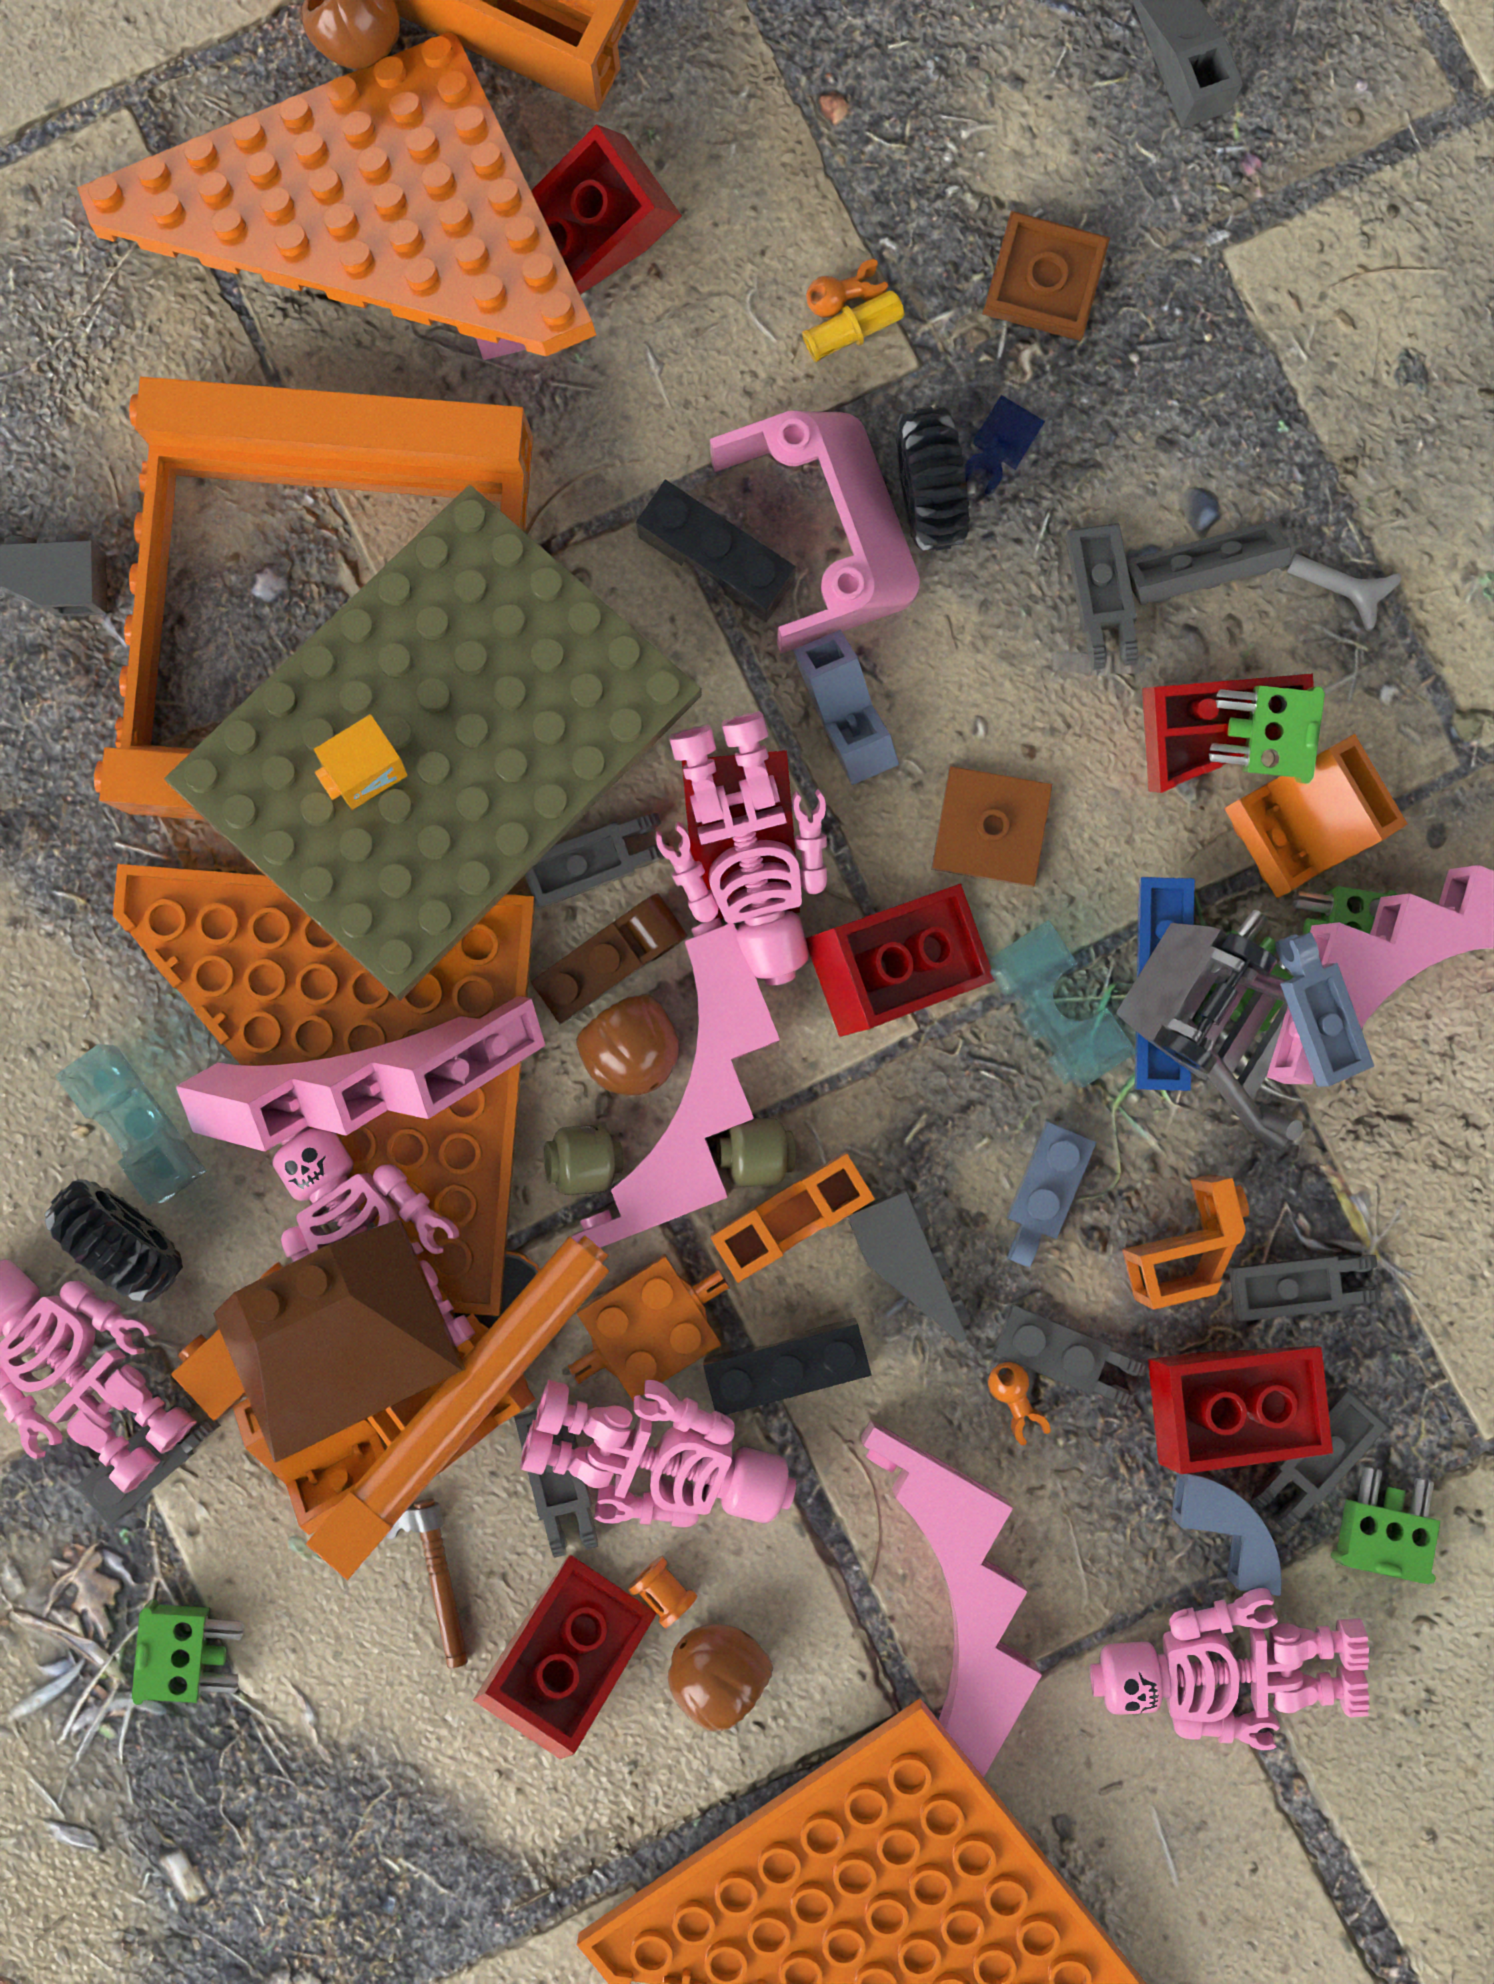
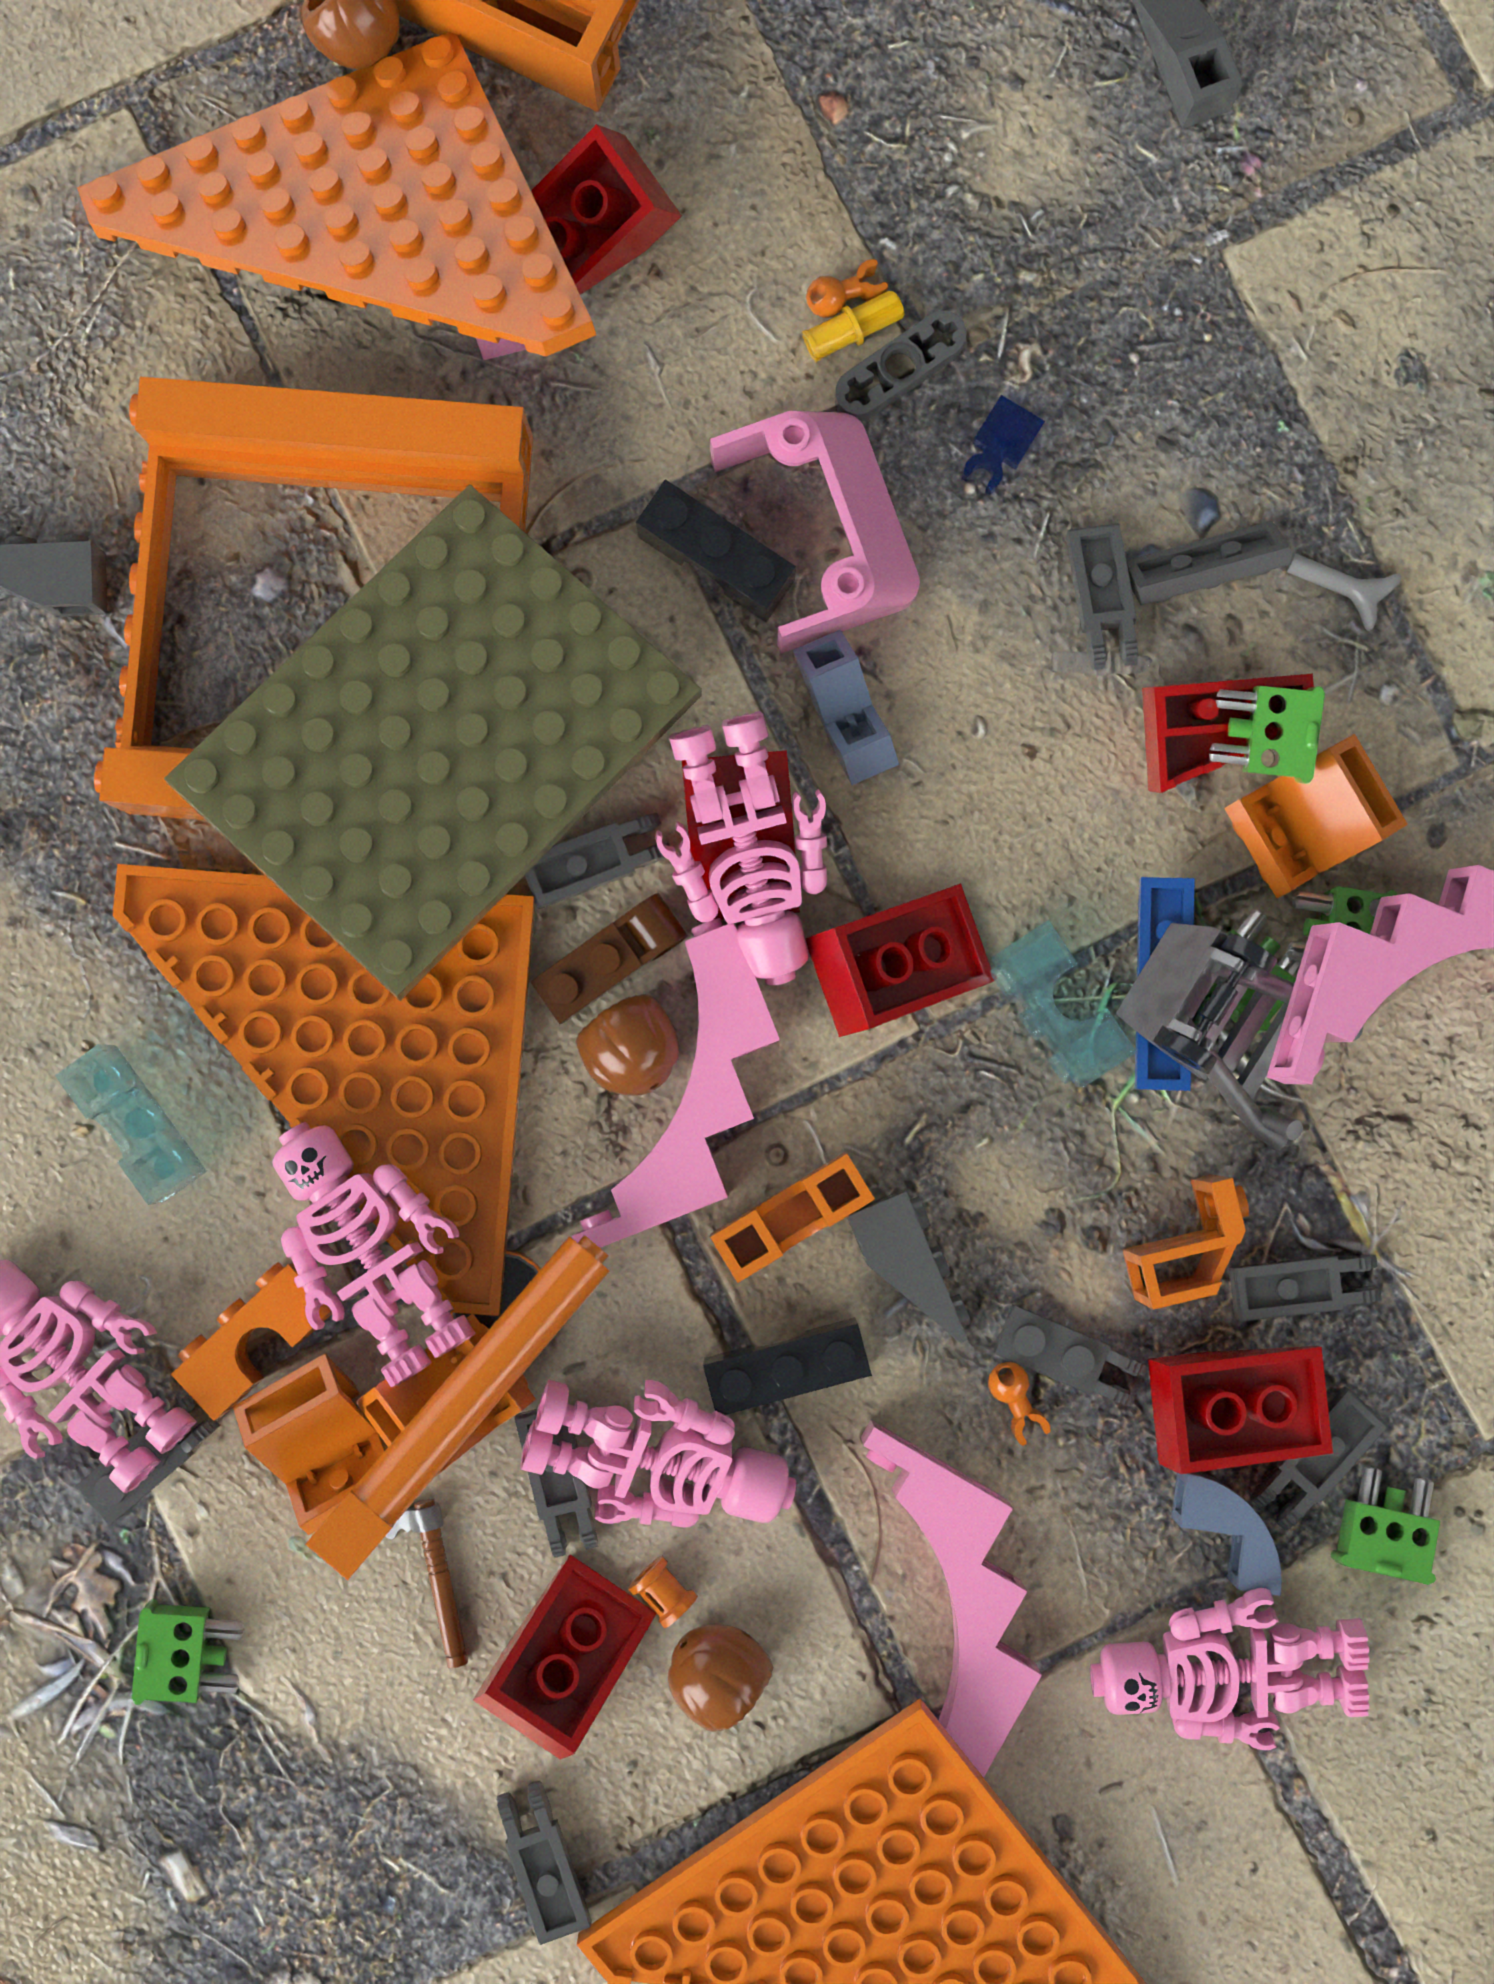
black gear [44,1179,183,1303] -> none
bright pink arch [176,996,546,1151] -> none
reddish brown slope [213,1220,466,1463] -> none
light orange brick [313,714,408,810] -> none
olive head [544,1125,624,1195] -> none
orange plate [568,1254,730,1401] -> none
olive head [716,1118,796,1187] -> none
black gear [895,406,970,551] -> none
dark orange plate [931,766,1053,888] -> none
dark orange plate [982,211,1111,341] -> none
sand blue plate [1006,1122,1097,1268] -> none
sand blue plate [1275,932,1374,1087] -> none
none -> dark grey hinge [496,1781,592,1945]
none -> dark grey beam [835,310,966,422]

